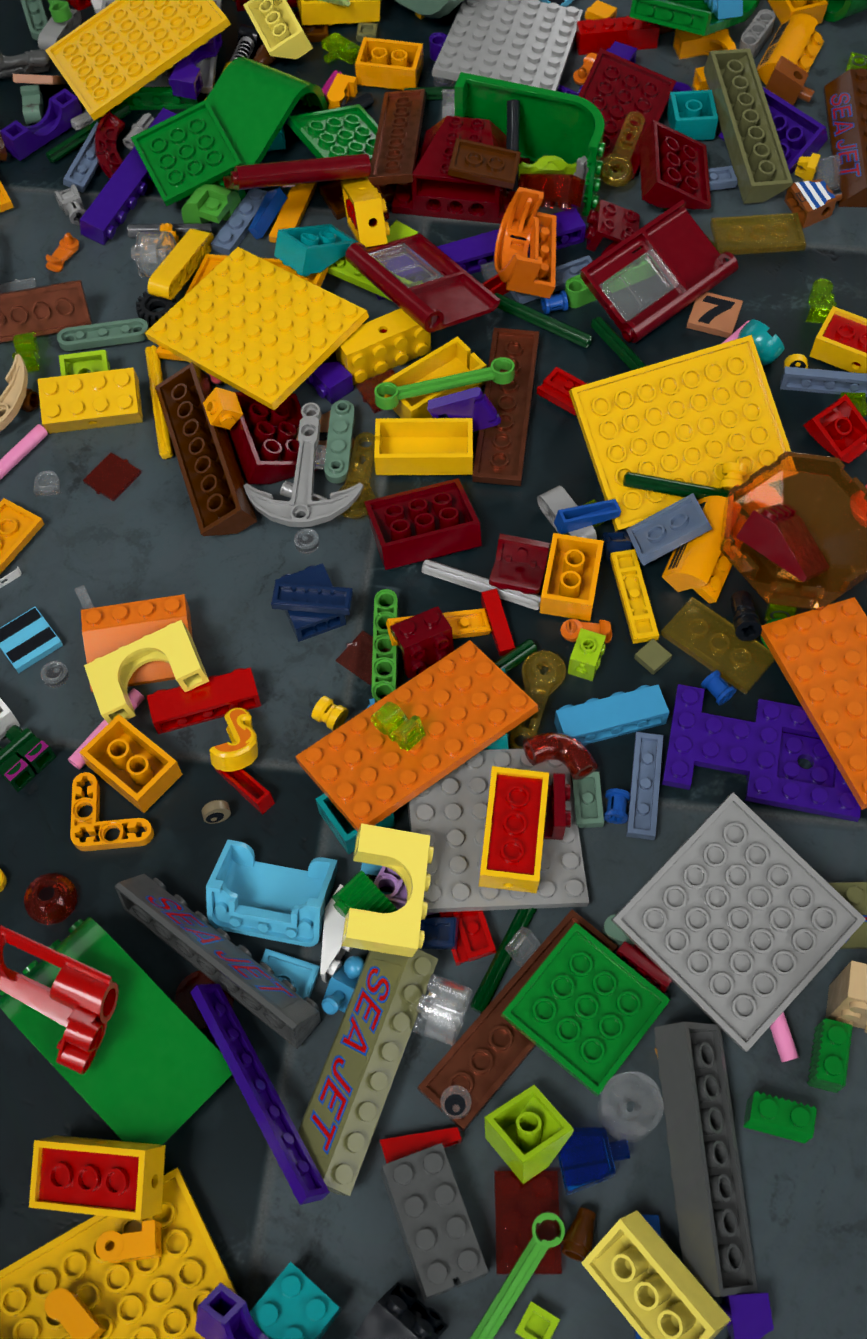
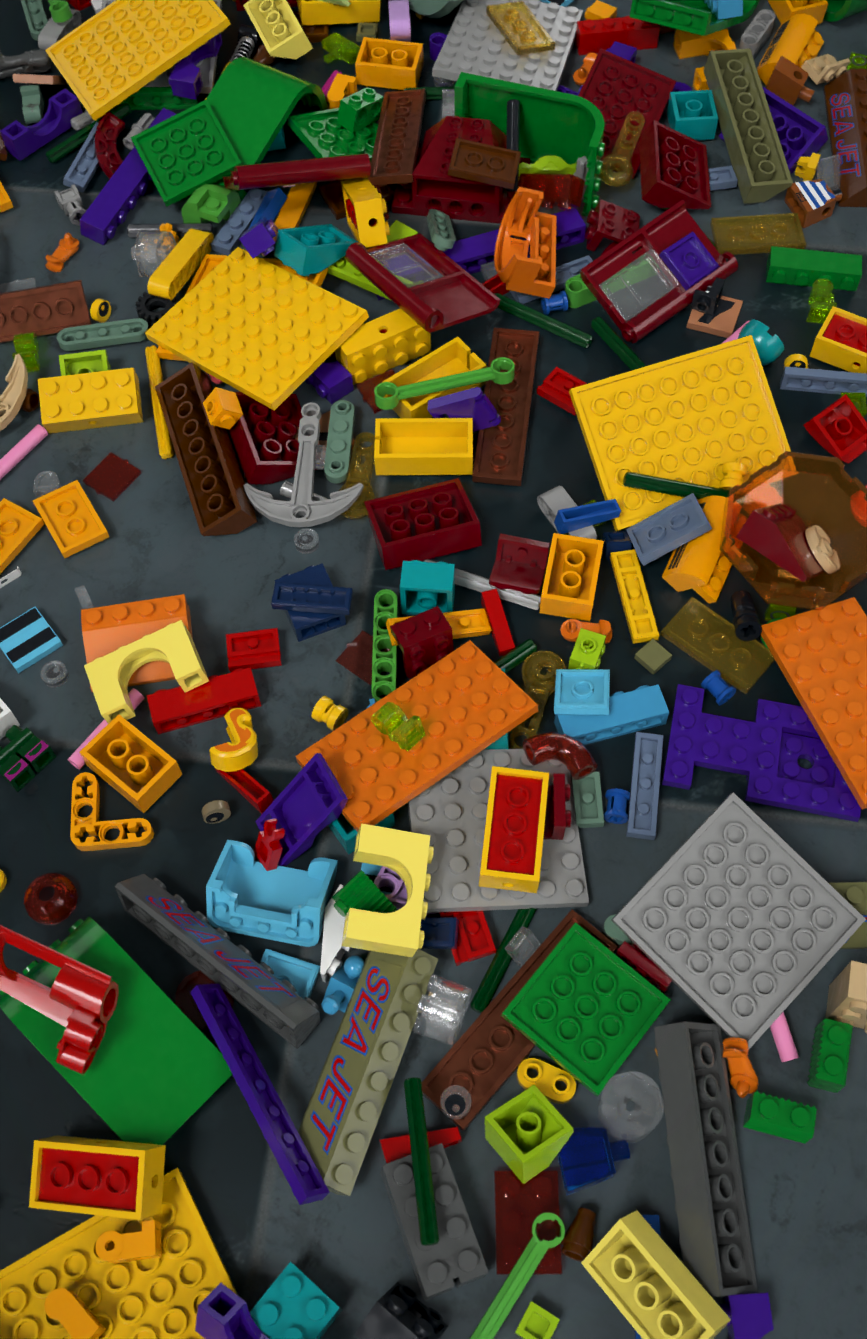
none -> light orange plate [32,480,110,559]
none -> yellow tile [90,298,111,323]
none -> red plate [226,628,282,672]
none -> dark purple brick [239,217,278,258]
none -> red plate [254,818,285,871]
none -> dark purple slope [255,753,348,866]
none -> green brick [337,87,384,133]
none -> lavender beam [388,0,411,42]
none -> teal brick [400,560,455,615]
none -> dark green axle [404,1077,439,1246]
none -> sand green plate [426,209,456,251]
none -> clear yellow tile [486,1,555,55]
none -> yellow plate [517,1058,576,1104]
none -> medium azure tile [554,669,610,715]
none -> dark purple tile [659,232,720,291]
none -> black bracket [691,277,725,315]
none -> orange piece [722,1037,759,1098]
none -> green brick [766,246,862,291]
none -> tan bracket [801,54,851,85]
none -> tan tile [805,525,841,574]

